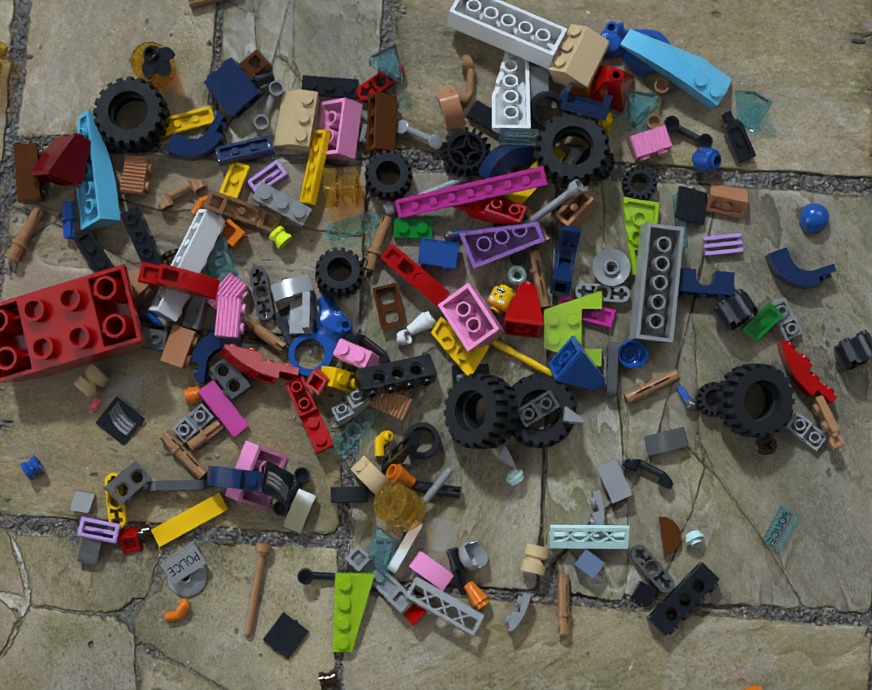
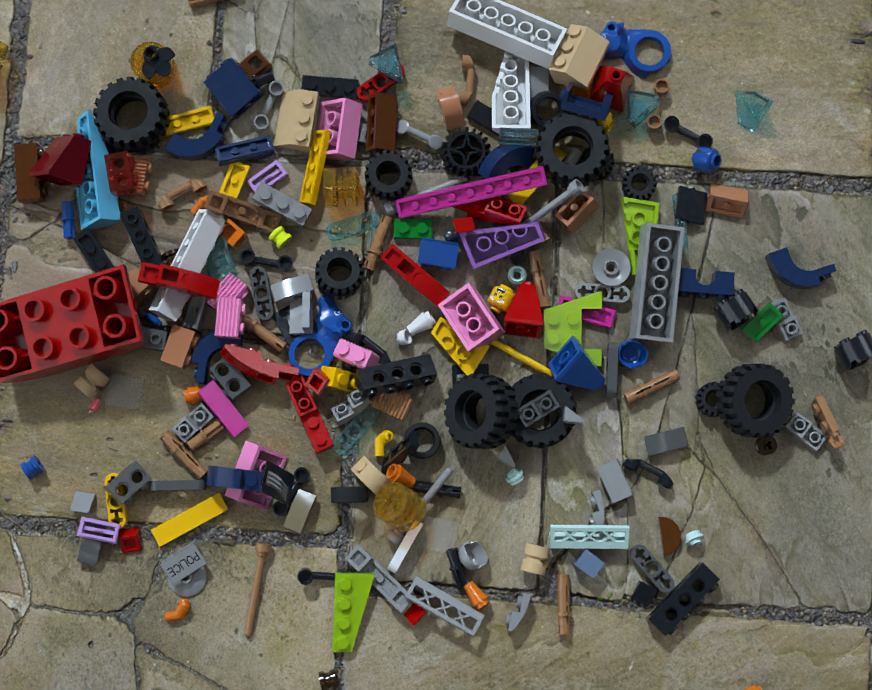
medium nougat pin [3,207,44,264] -> none
black sticker [96,396,145,445] -> none
dark brown plate [138,524,153,543] -> none
black piece [263,612,309,659] -> none
clear light blue slope [368,526,398,575] -> none
reddish brown piece [372,283,406,329] -> none
bright pink slope [409,551,454,591] -> none
dark blue arch [550,225,581,297] -> none
medium azure wedge [620,29,732,110] -> none
bright pink brick [627,125,673,162] -> none
piece [676,385,698,412] -> none
lavender tile [702,233,743,257] -> none
black hinge [722,111,756,164] -> none
clear light blue tile [762,506,799,550] -> none
red slope [777,340,837,404] -> none
blue hair [799,203,829,234] -> none
none -> clear red brick [104,151,139,196]
none -> black bar [240,249,293,272]
none -> red slope [453,217,475,233]

